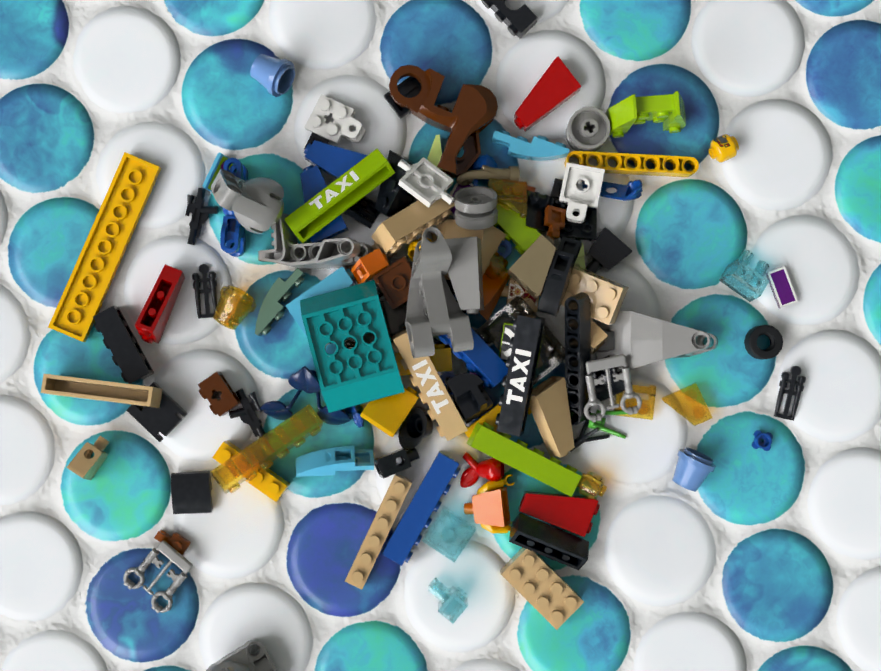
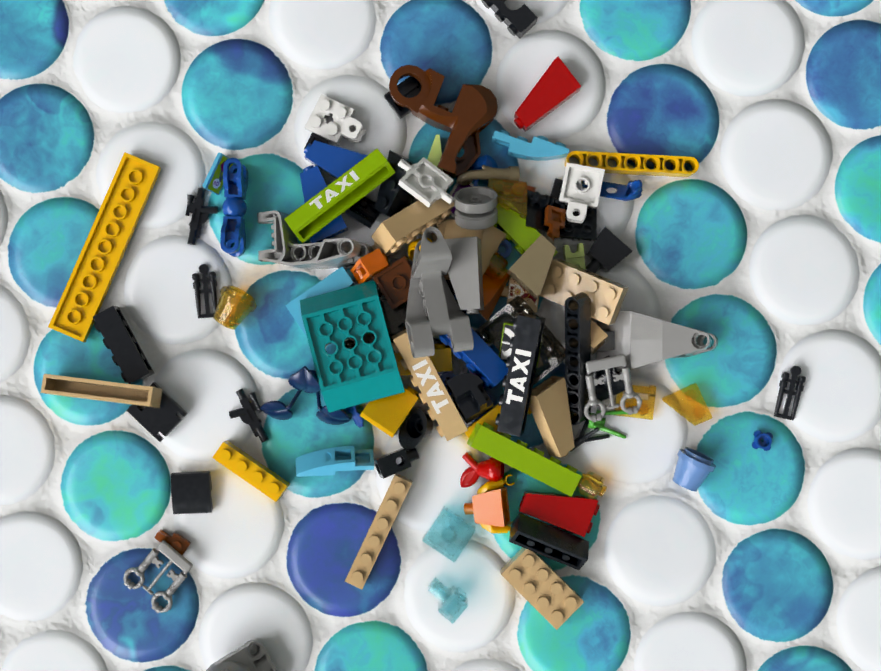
tan torso [66,436,109,480] -> none
red slope [135,264,185,344] -> none
reddish brown brick [198,372,241,417] -> none
light grey piece [211,169,284,234] -> none
clear yellow brick [211,404,323,494] -> none
medium blue piece [250,54,295,97] -> none
sand green slope [255,268,306,336] -> none
blue brick [382,451,461,566] -> none
black slope [538,237,582,316] -> none
light grey wheel [565,107,611,152] -> none
lime wedge [605,91,686,138] -> none
yellow head [708,134,739,163] -> none
clear light blue brick [719,250,769,302] -> none
black tyre [744,325,783,360] -> none
tile [765,266,799,309] -> none

